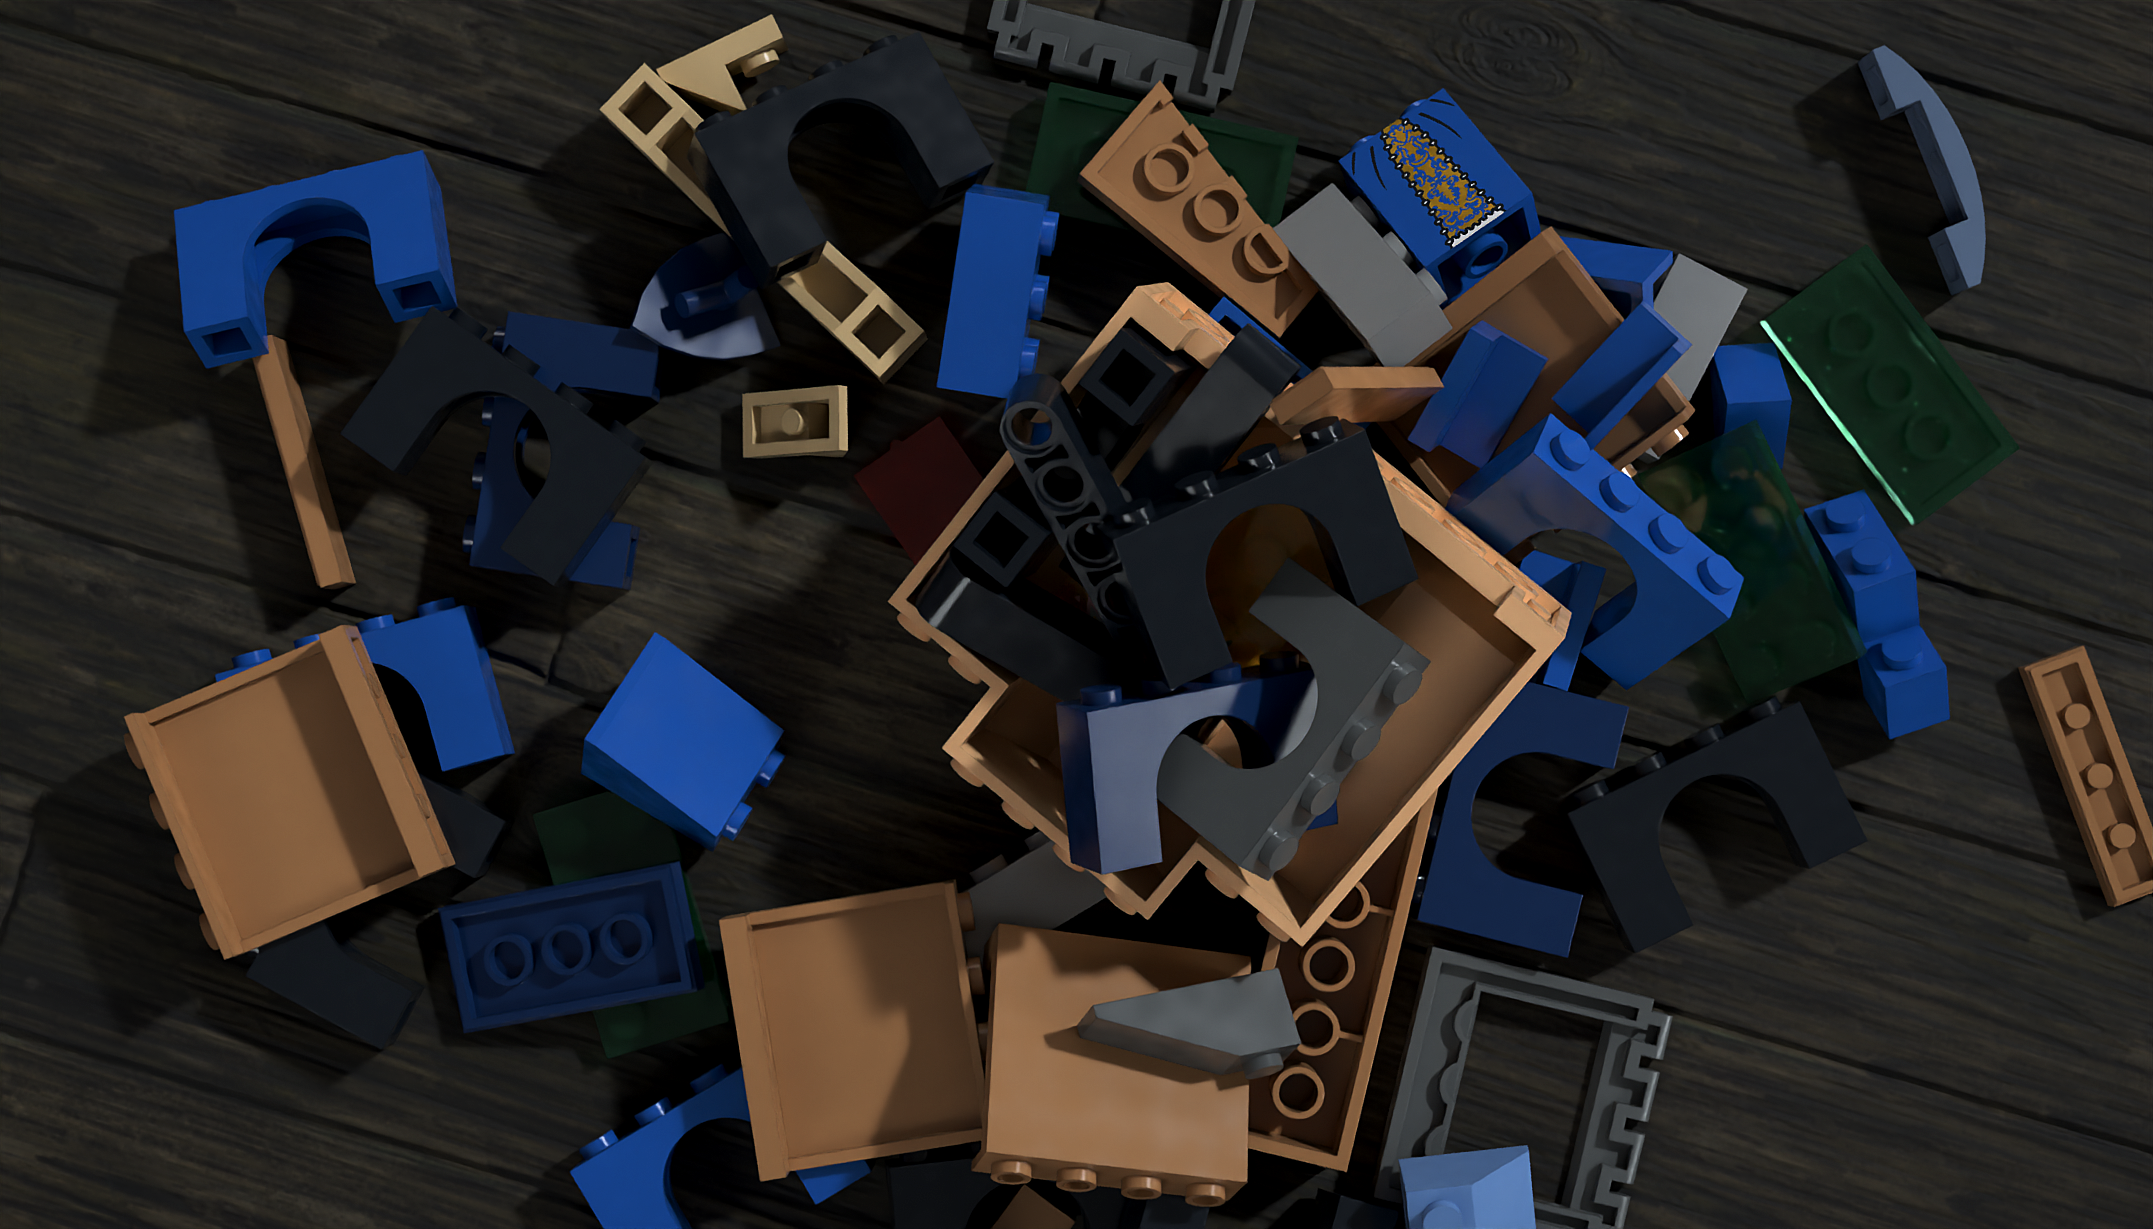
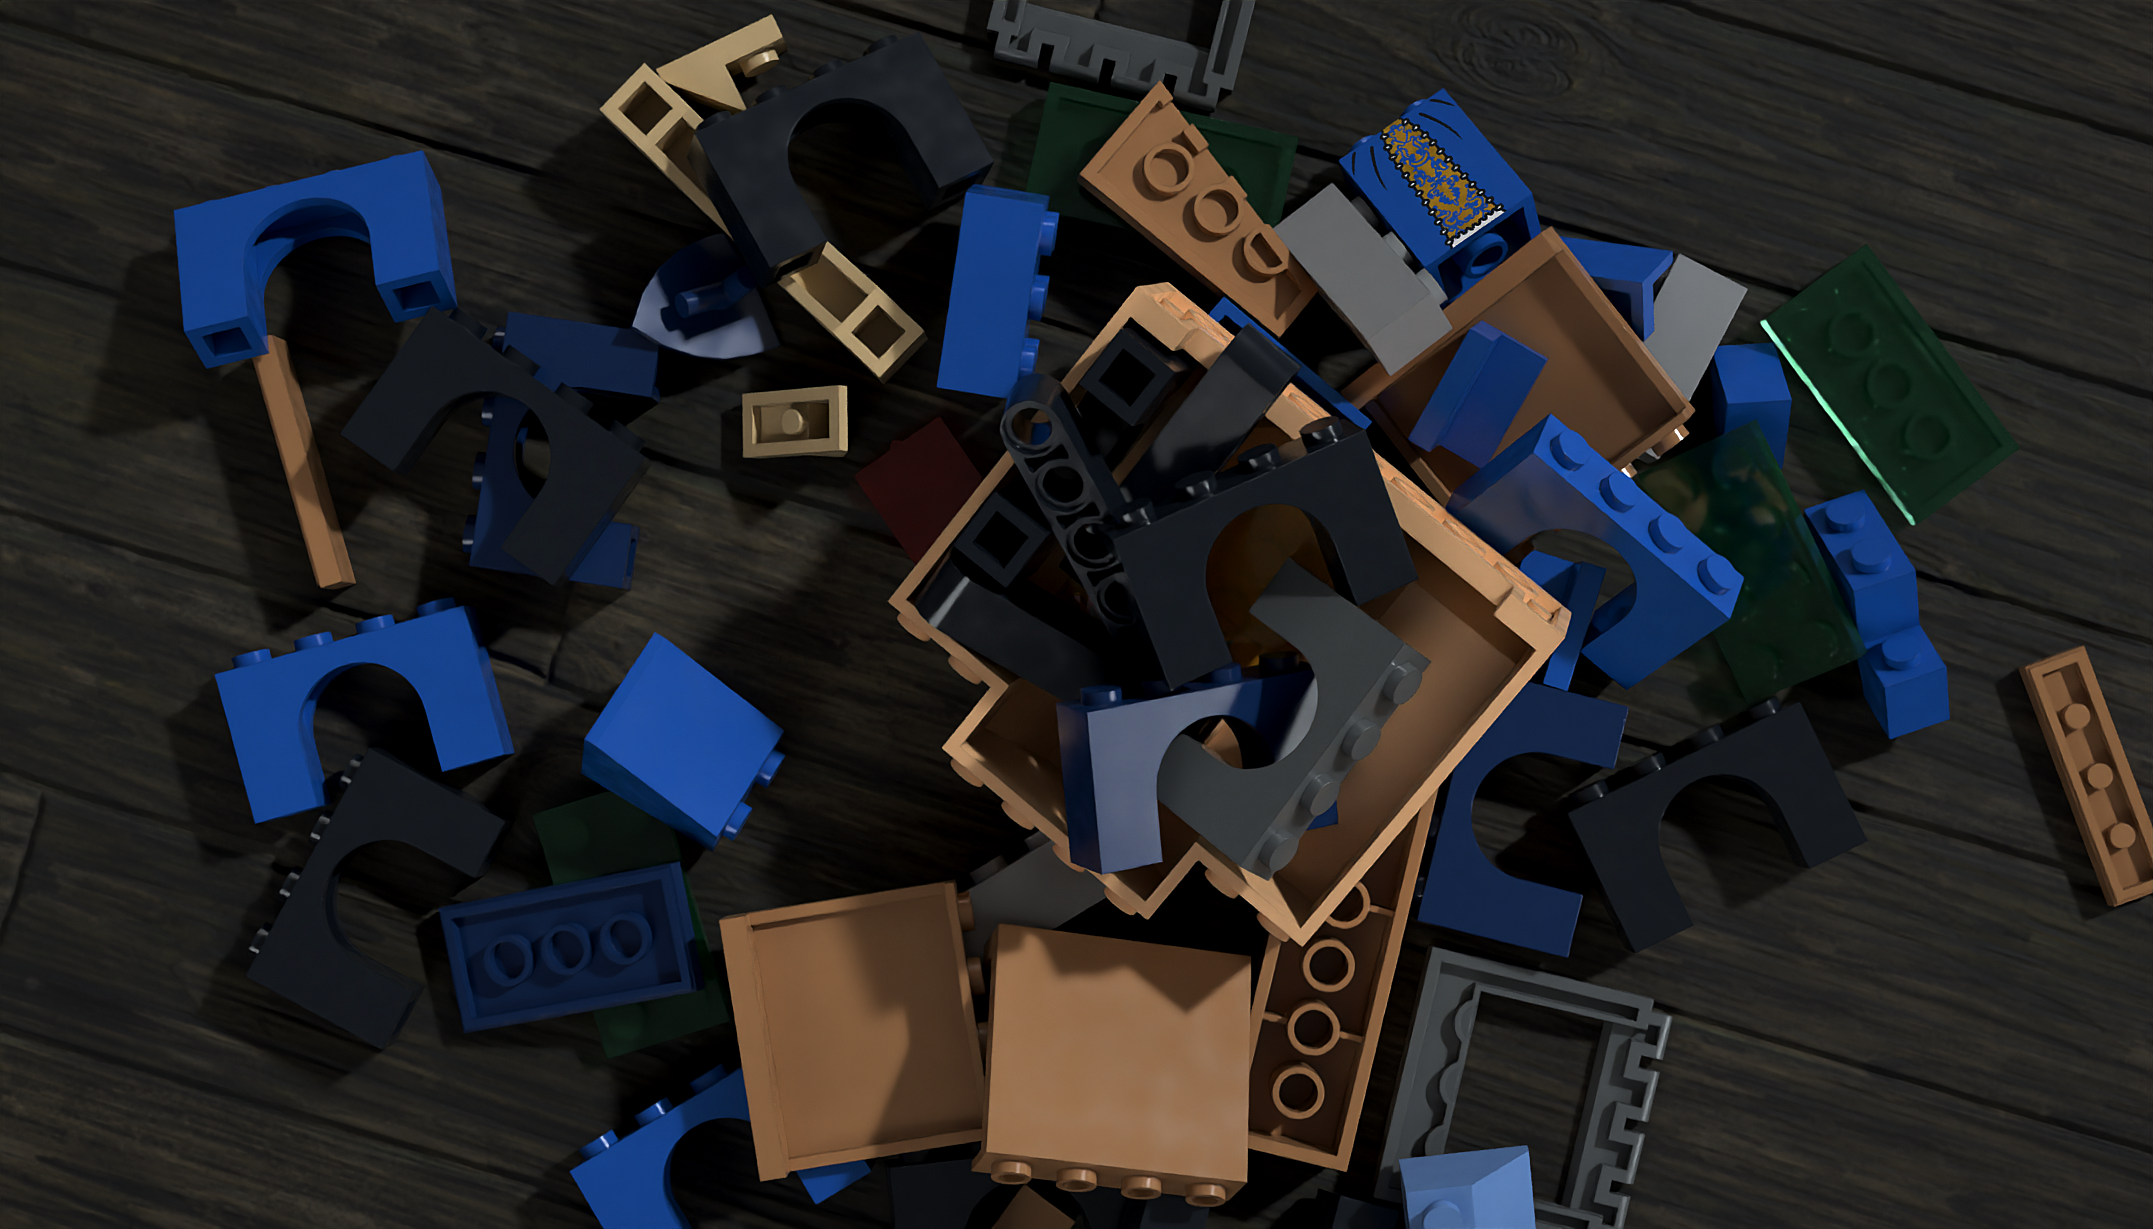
medium nougat panel [124,625,456,960] -> none
dark grey slope [1077,968,1301,1079] -> none
medium nougat tile [1269,367,1444,425] -> none
blue panel [1551,301,1692,451] -> none
sand blue slope [1857,45,1986,296] -> none

